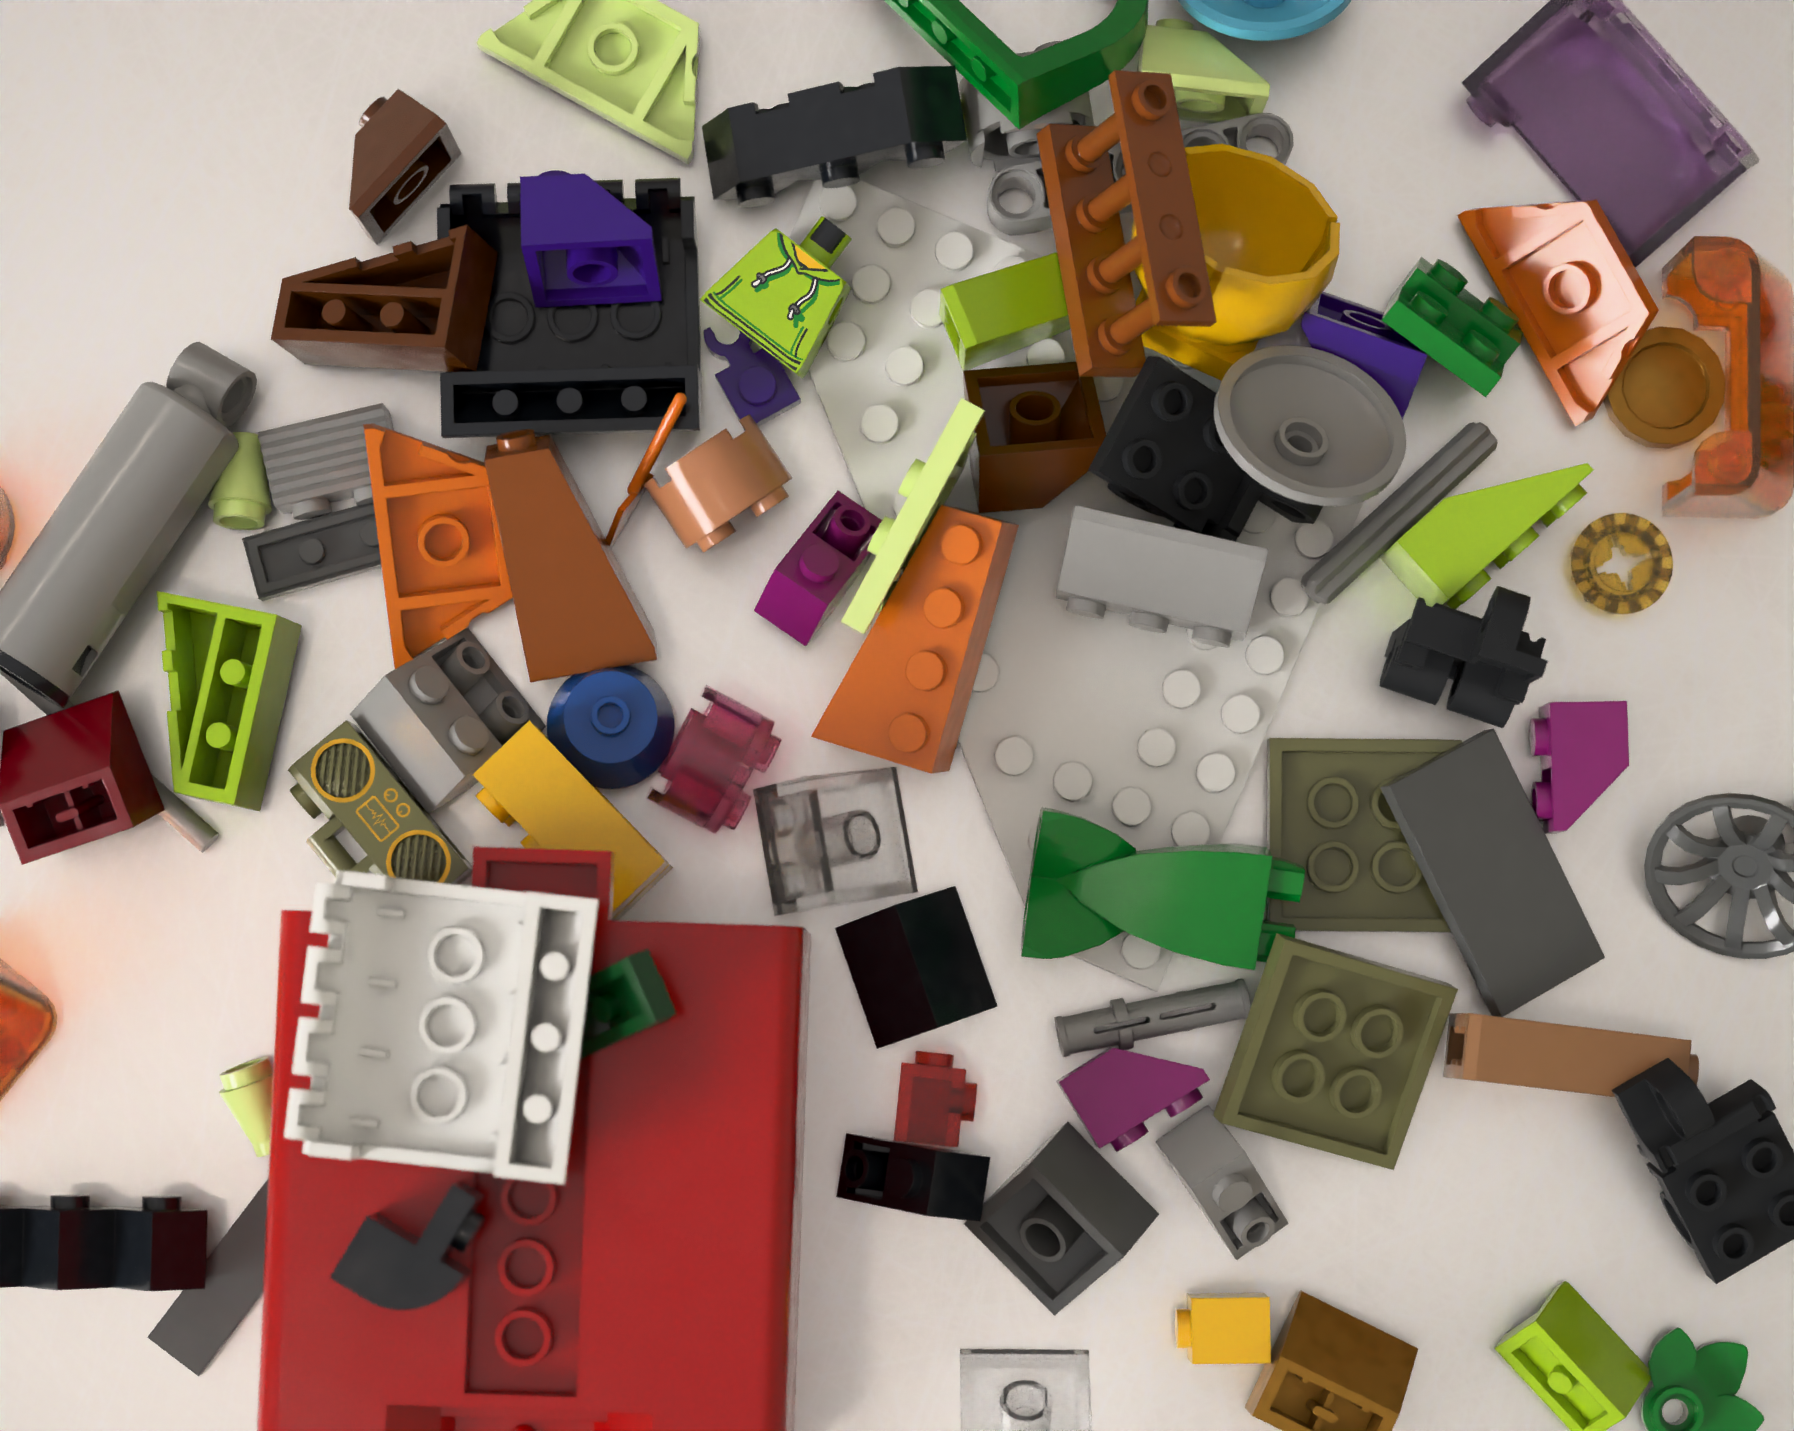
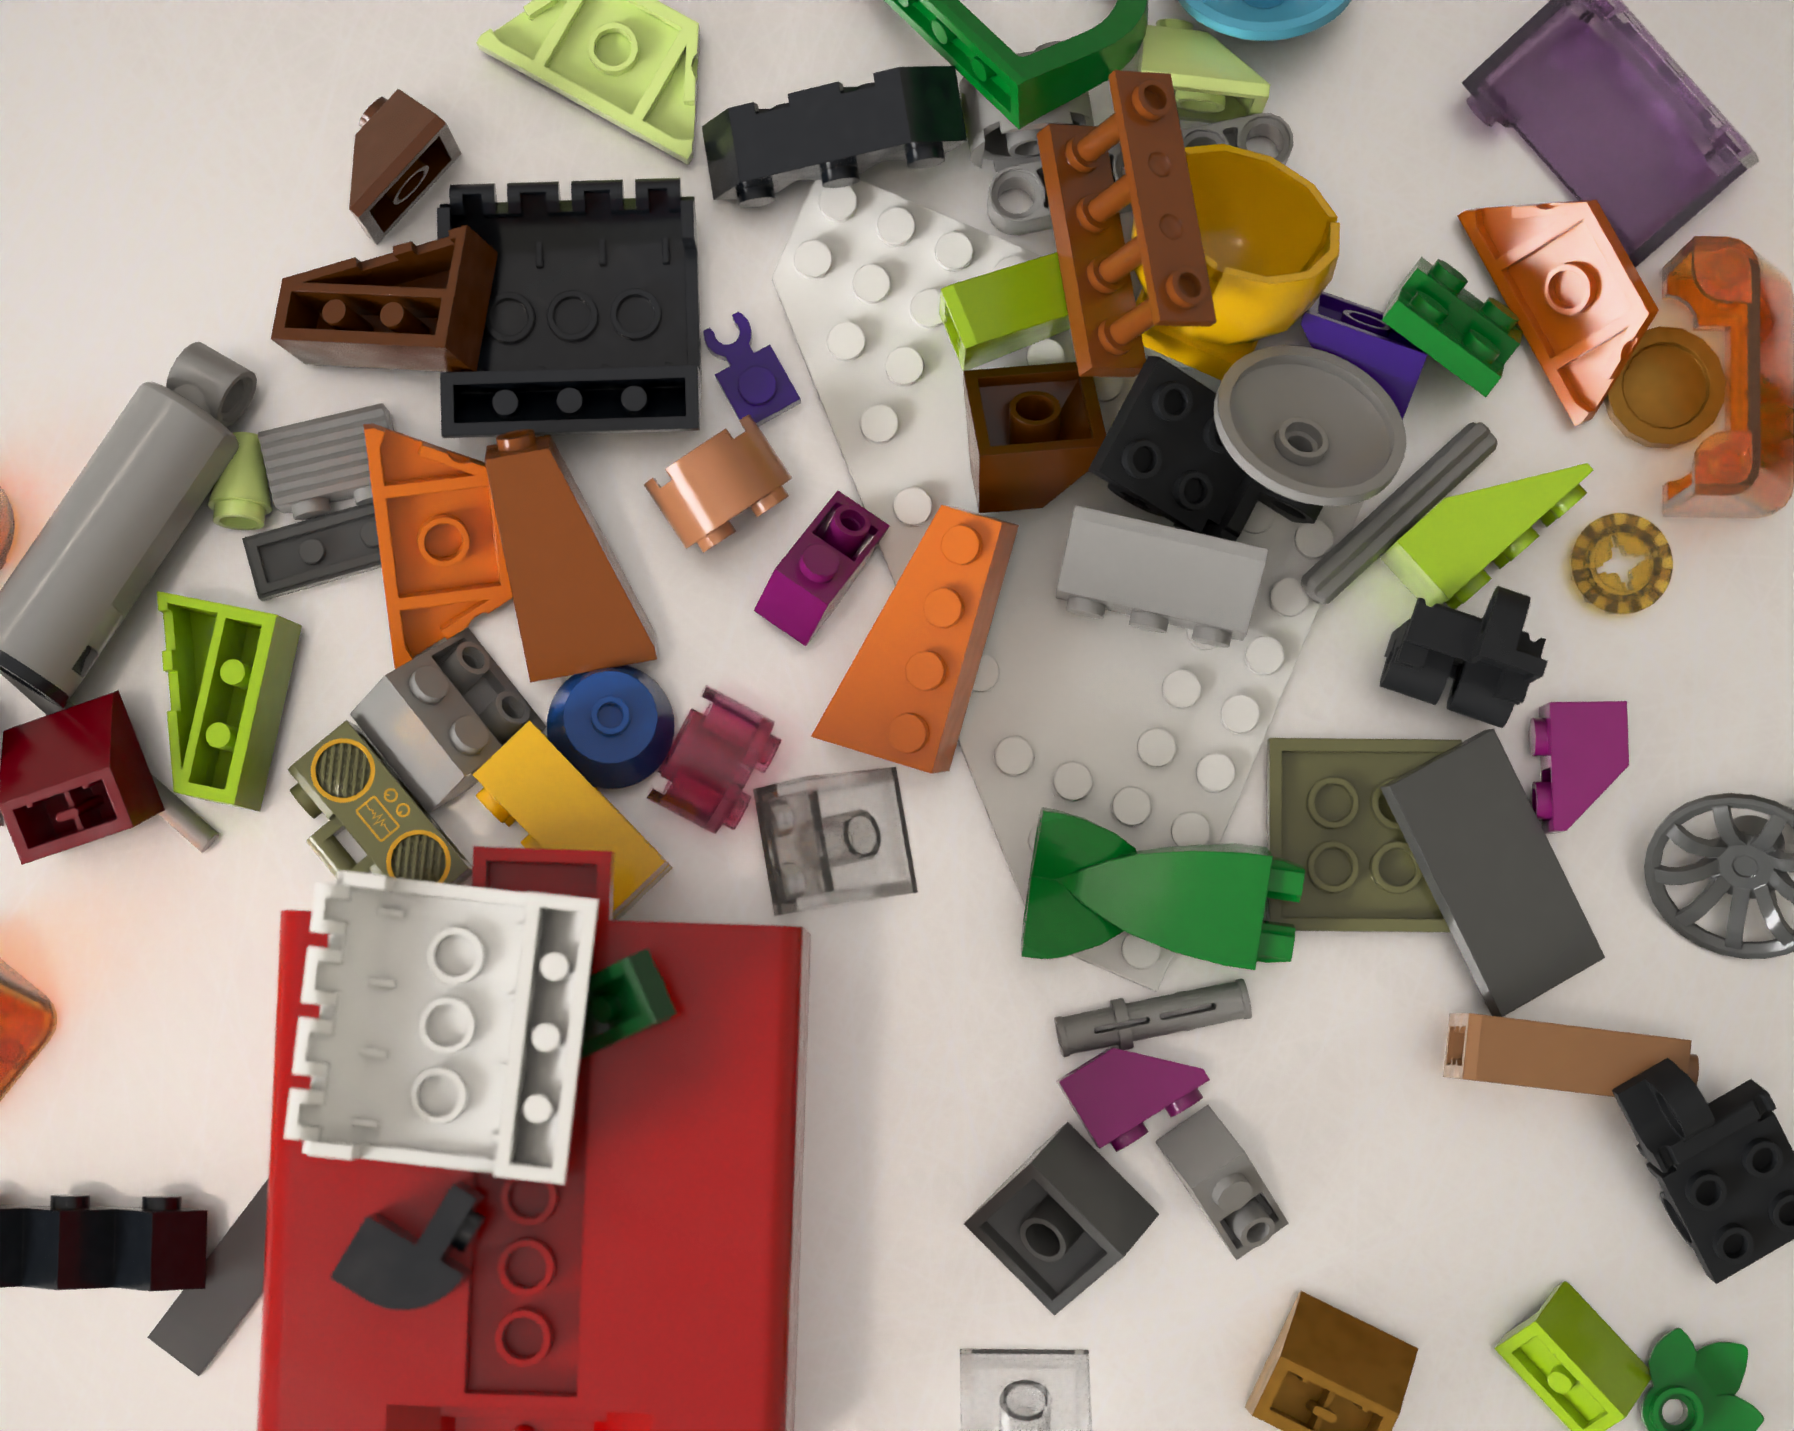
yellowish green cone [219,1056,273,1157] -> none
dark purple slope [520,170,662,308] -> none
orange piece [606,392,687,549] -> none
lime torso [700,216,852,379] -> none
black slope [835,886,998,1049] -> none
black slope [836,1133,990,1222] -> none
yellowish green wing [841,398,985,634] -> none
clear red brick [894,1051,977,1147] -> none
yellow brick [1175,1293,1271,1364] -> none
olive plate [1213,933,1458,1170] -> none

